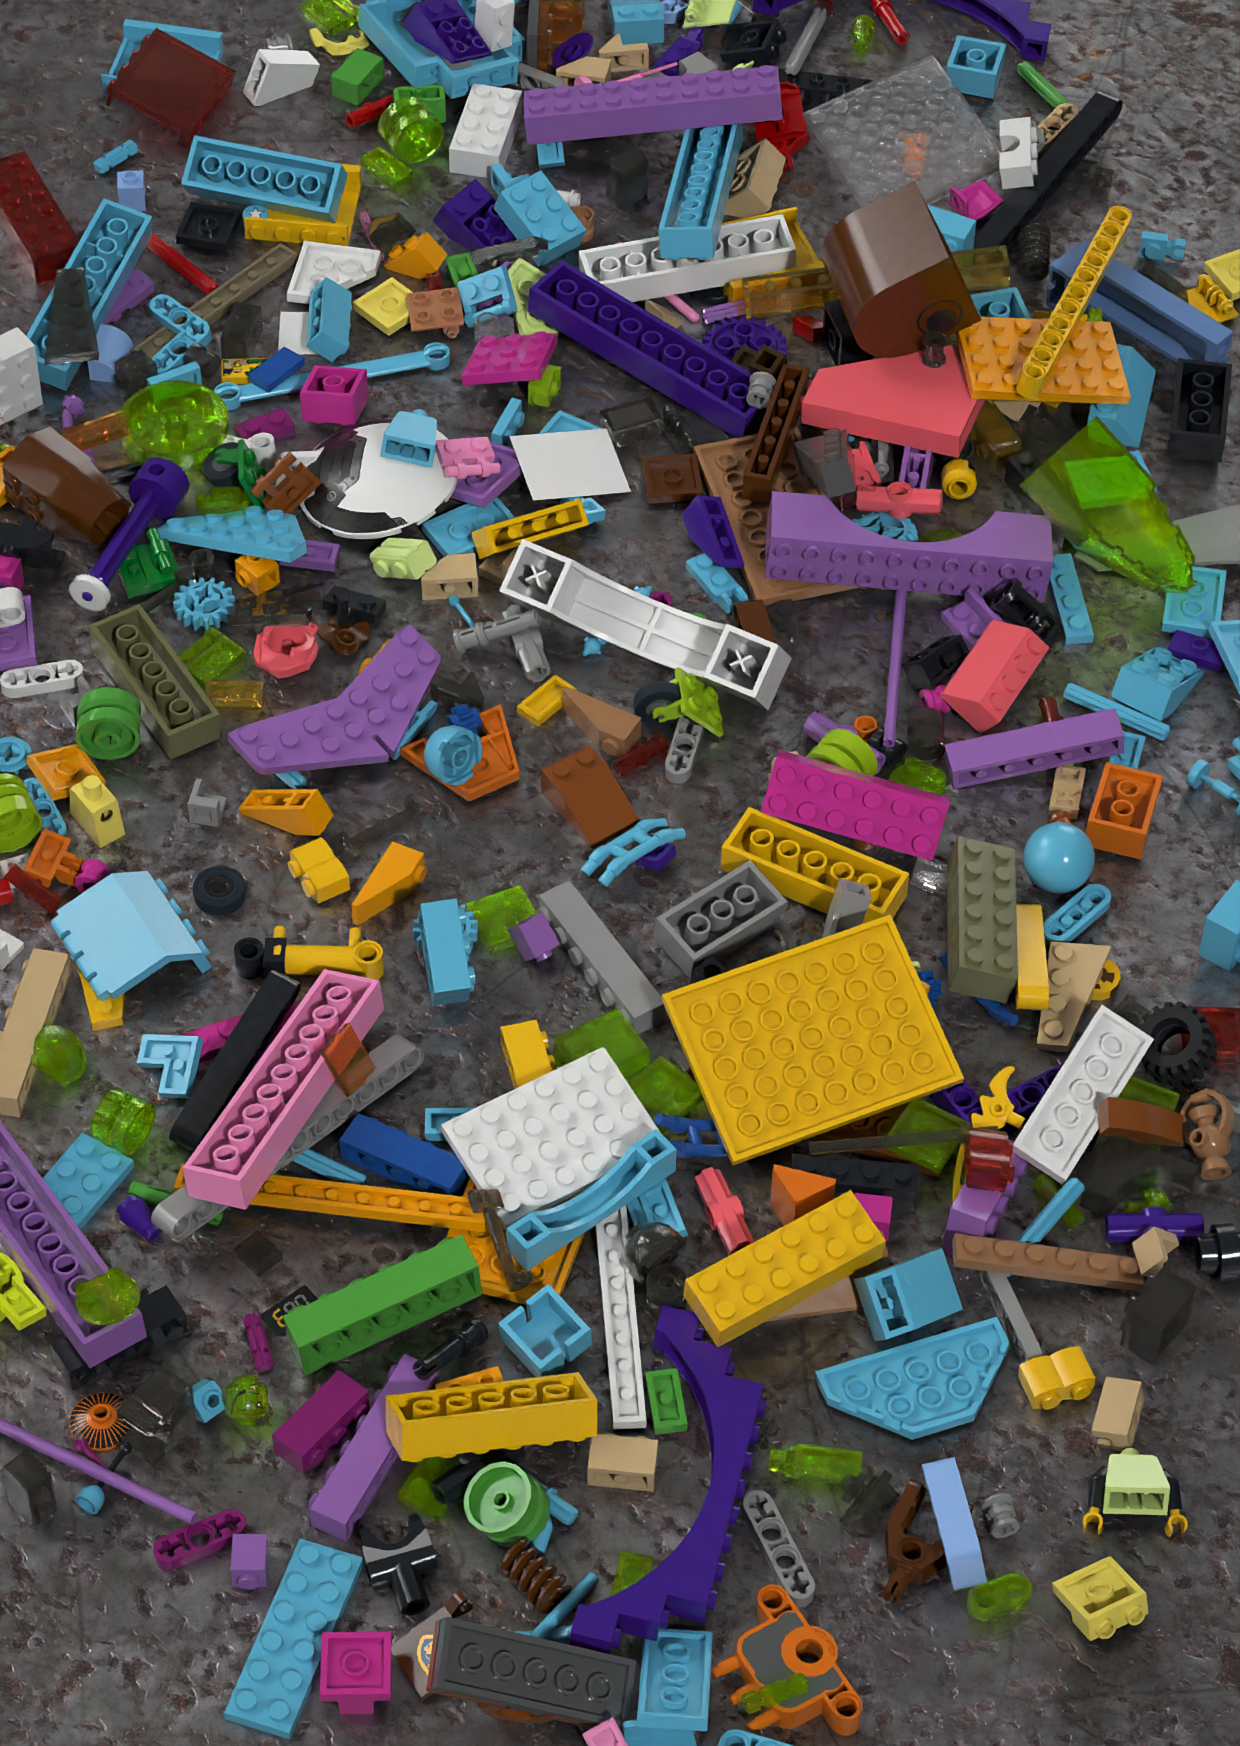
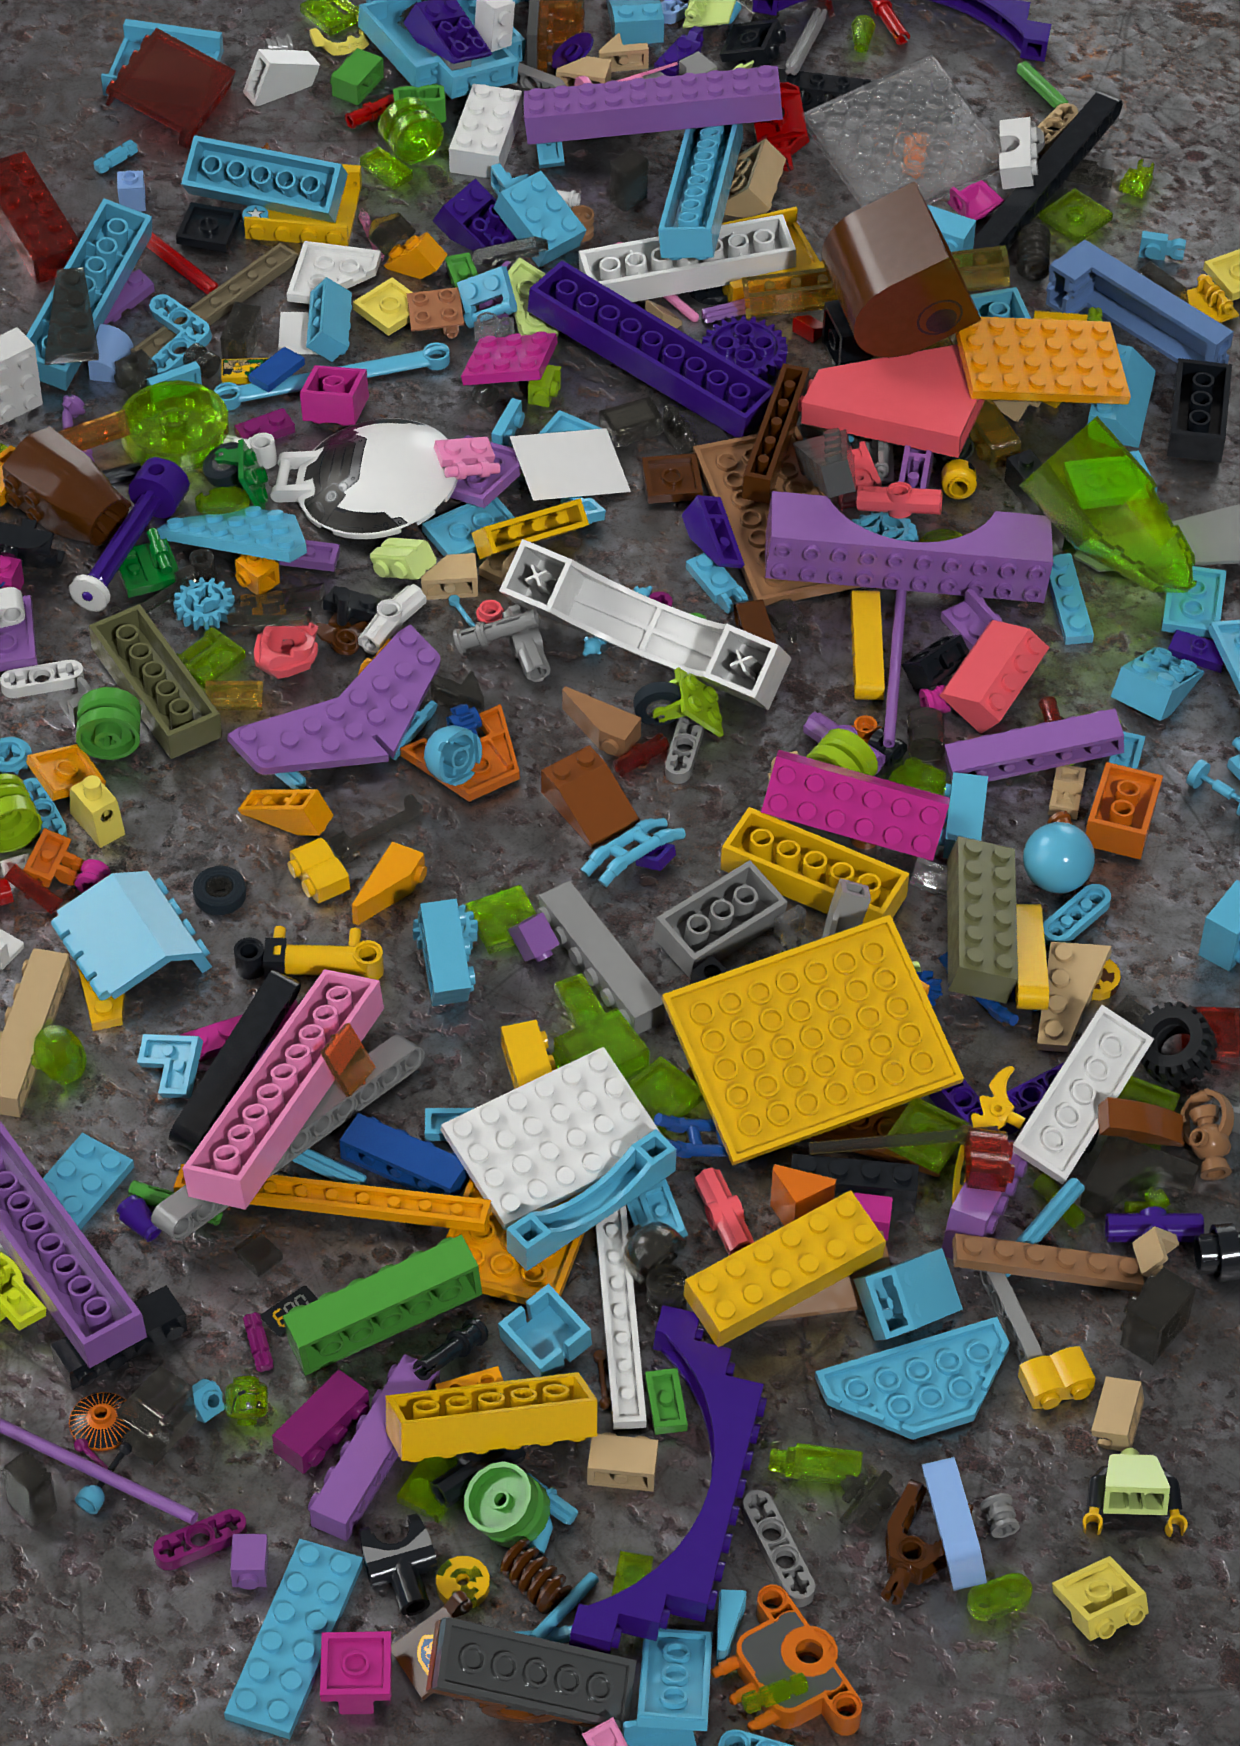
clear neon green dish [75,1268,141,1325] -> none
clear neon green wheel [90,1087,156,1156] -> none
light grey panel [188,778,227,827] -> none
dark orange plate [250,451,322,514] -> none
medium azure torso [381,409,437,468] -> none
clear red bush [426,271,443,291] -> none
clear smoke hinge [468,1189,533,1292] -> none
yellow tile [517,674,577,727] -> none
dark brown brick [731,344,787,382] -> none
light grey bush [746,371,776,409] -> none
clear smoke bush [922,331,947,368] -> none
medium azure brick [945,35,1006,99] -> none
black piece [990,578,1062,646] -> none
yellow beam [1016,206,1132,398] -> none
medium azure axle [1063,683,1170,741] -> none
none -> white piece [358,584,426,655]
none -> yellow piece [436,1556,490,1608]
none -> coral plate [476,600,504,624]
none -> clear neon green plate [554,973,608,1035]
none -> reddish brown hinge [593,1350,611,1410]
none -> medium azure slope [716,1589,747,1665]
none -> yellow beam [851,590,885,700]
none -> medium azure brick [938,772,988,859]
none -> clear neon green plate [1039,188,1113,244]
none -> clear neon green plate [1119,159,1155,198]

